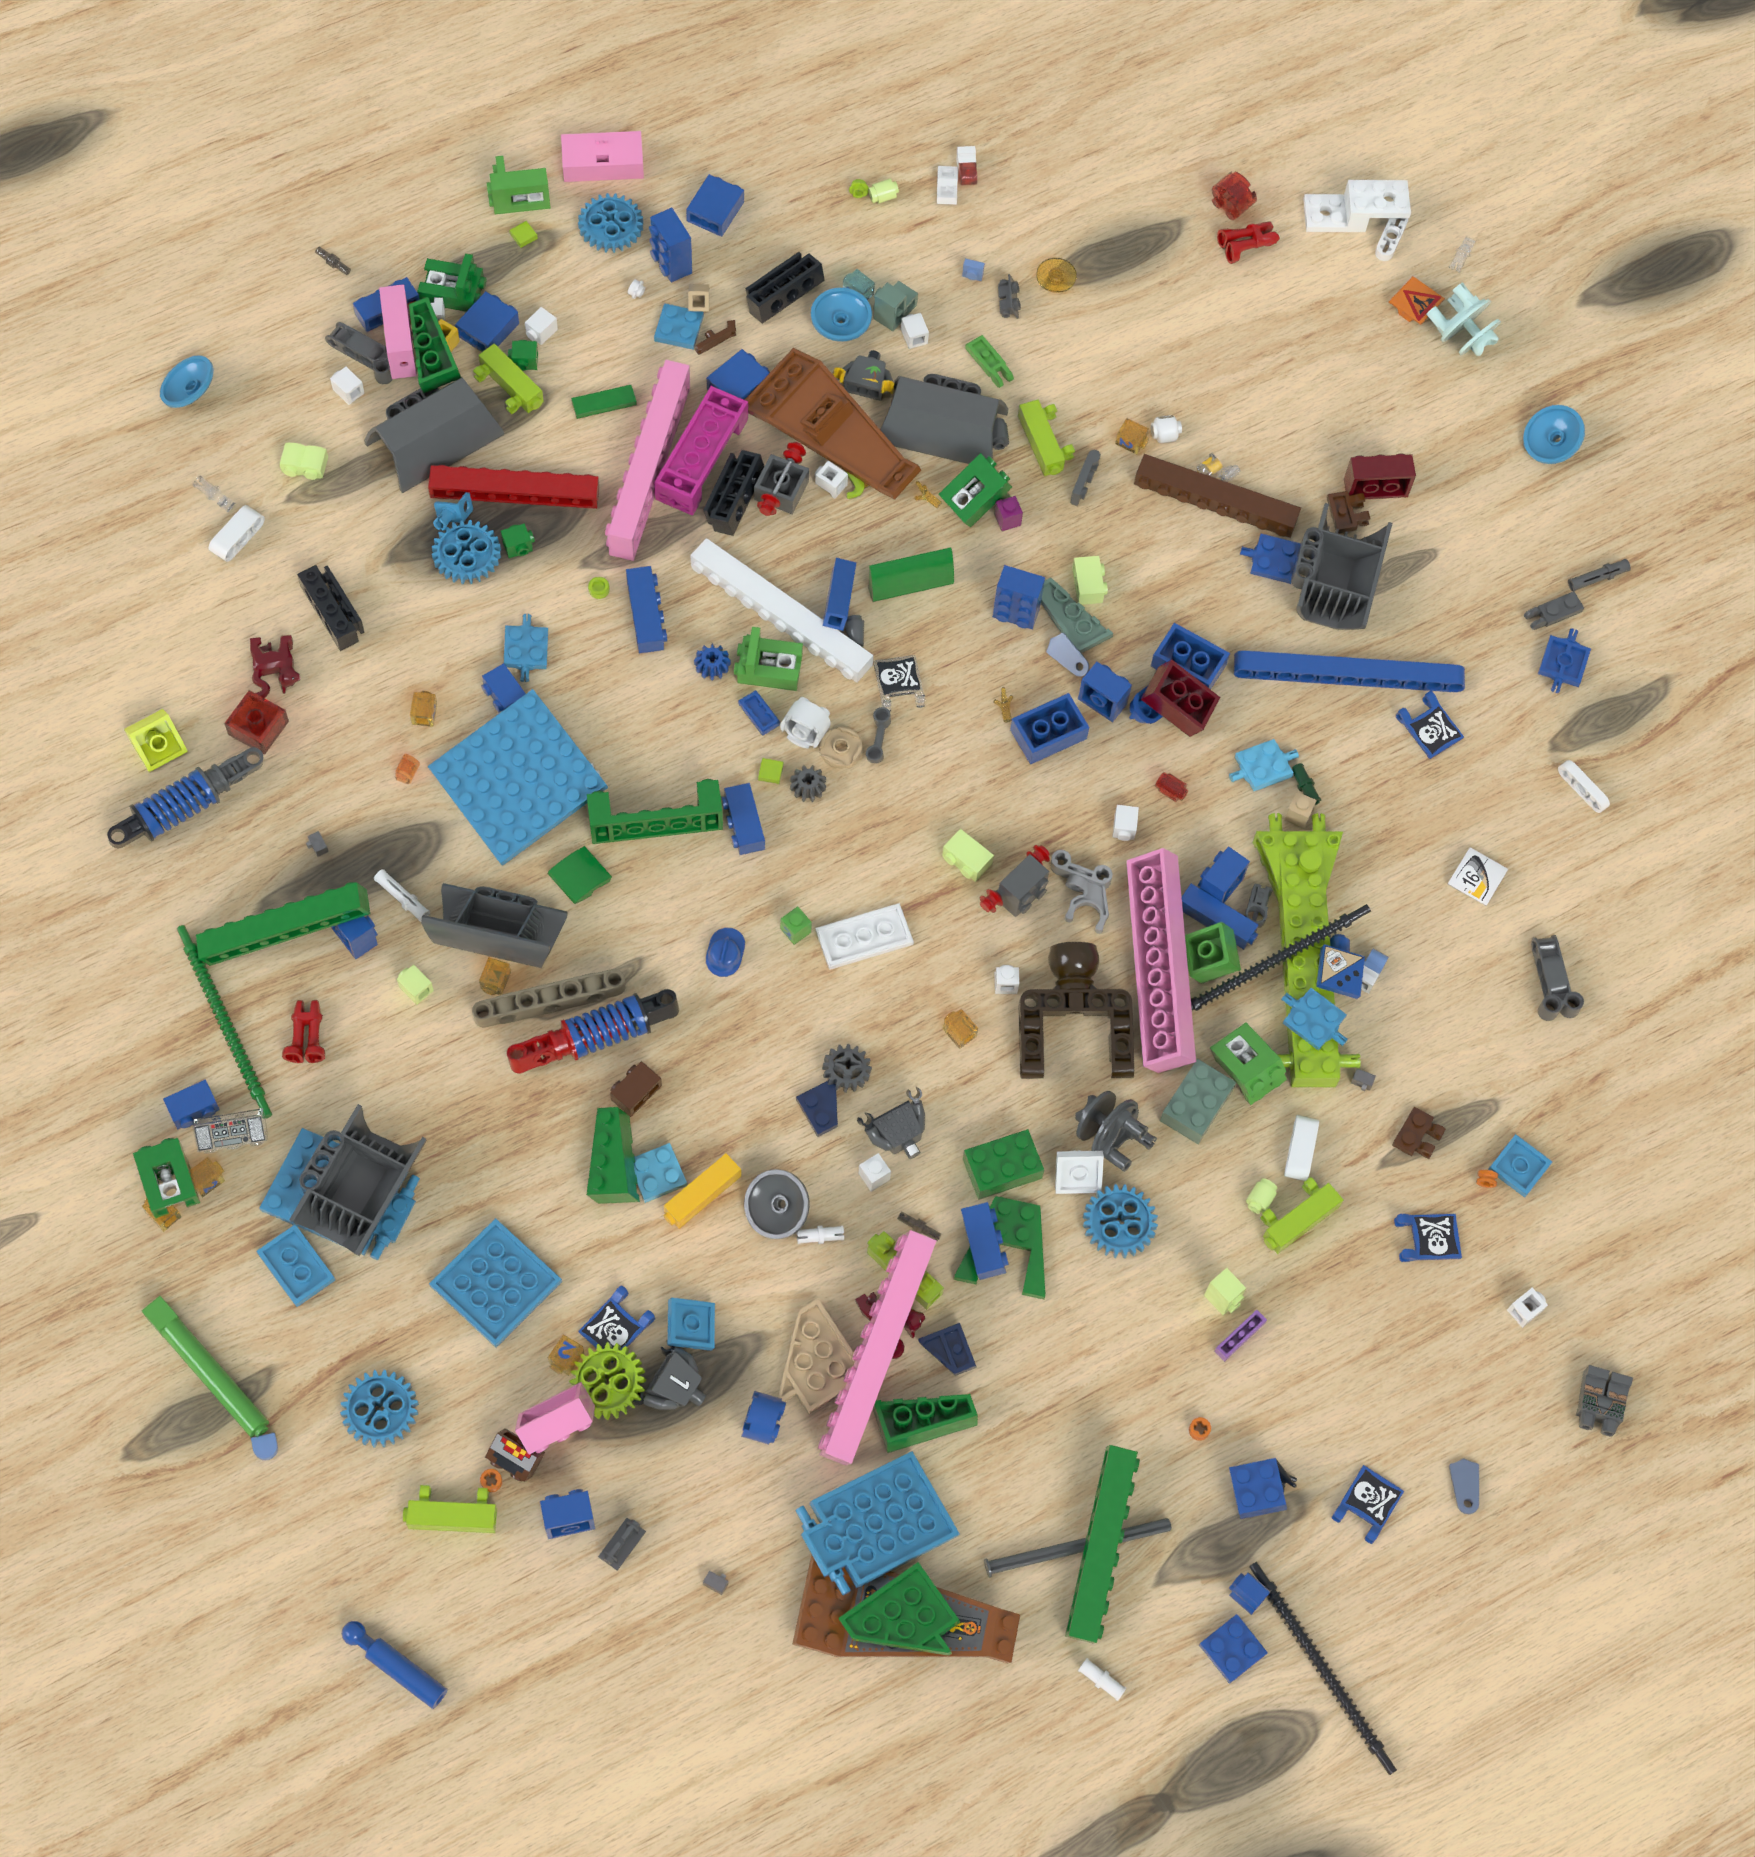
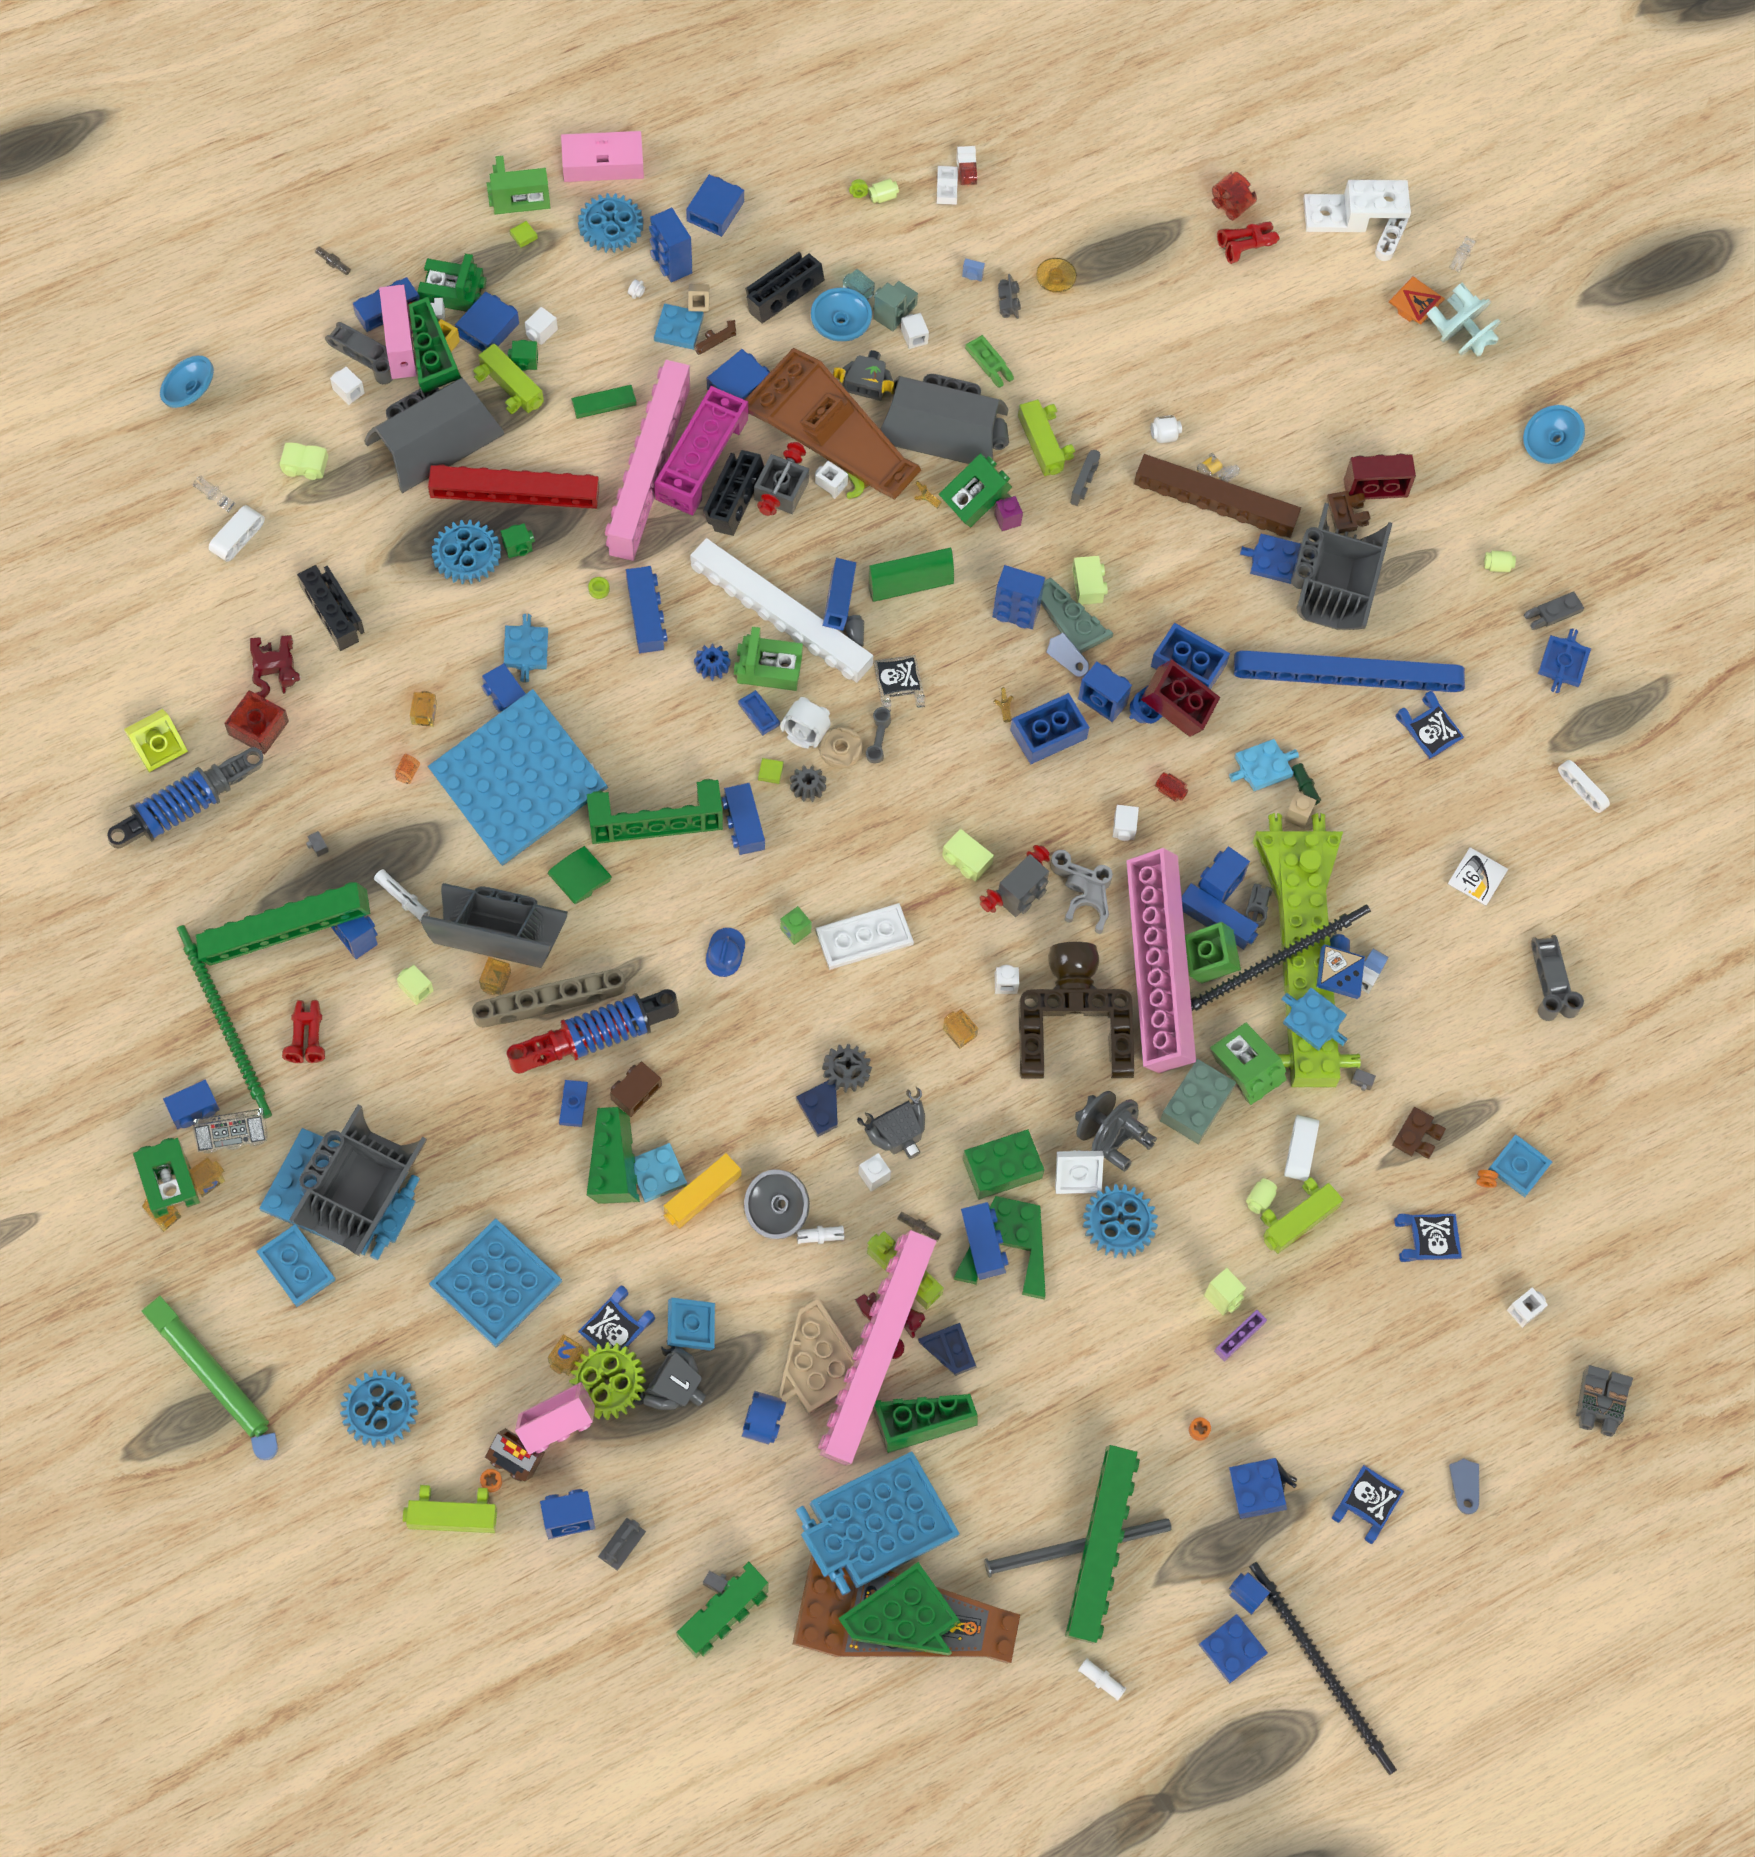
blue piece [341,1621,448,1709] -> none
dark azure bracket [433,493,473,531] -> none
clear yellow brick [1115,418,1149,455] -> none
dark grey pin [1568,559,1631,591] -> none
none -> blue plate [559,1080,588,1127]
none -> green wedge [676,1561,769,1658]
none -> yellowish green brick [1484,550,1516,572]

